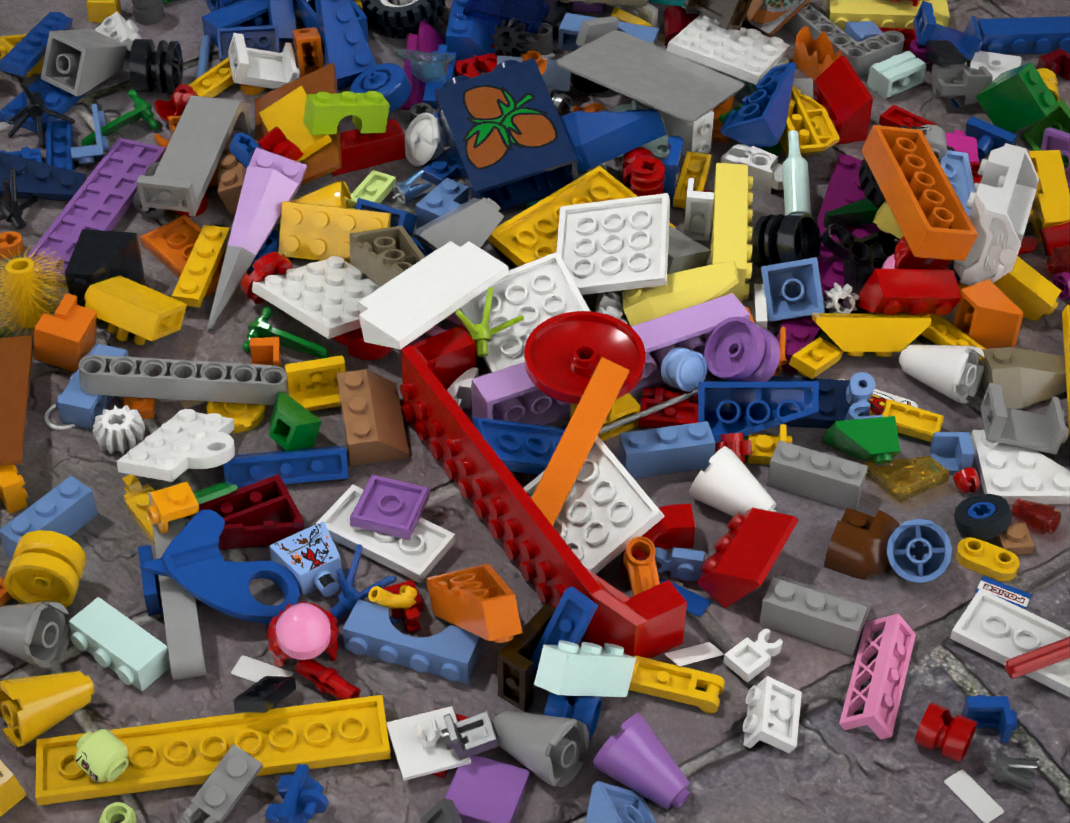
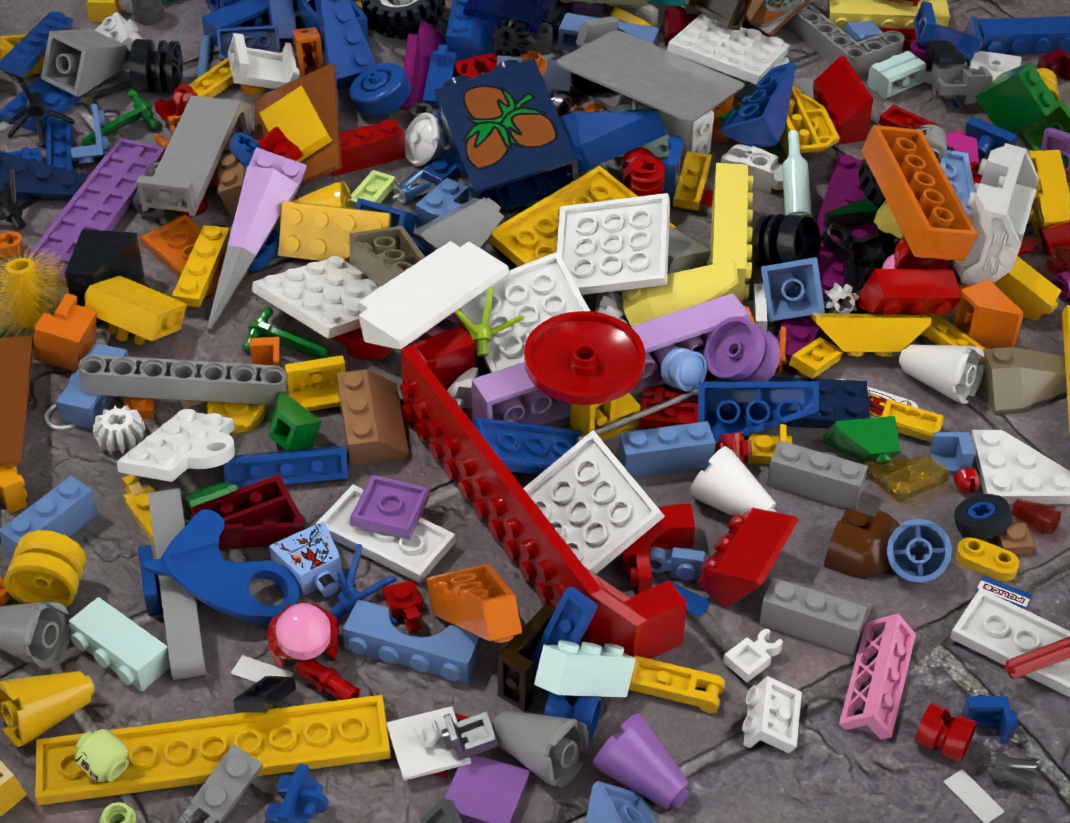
light orange bracket [147,482,199,535] -> none
red plate [241,252,293,304] -> none
lime arch [303,91,390,135] -> none
yellow arm [368,585,417,609] -> none
clear light blue piece [395,49,456,83] -> none
orange tile [531,357,630,526] -> none
orange piece [623,536,660,596] -> none
white sticker [665,642,724,666] -> none
white panel [683,178,714,241] -> none
orange piece [792,26,841,82] -> none
medium blue leg [845,372,883,420] -> none
light grey panel [980,383,1069,454] -> none

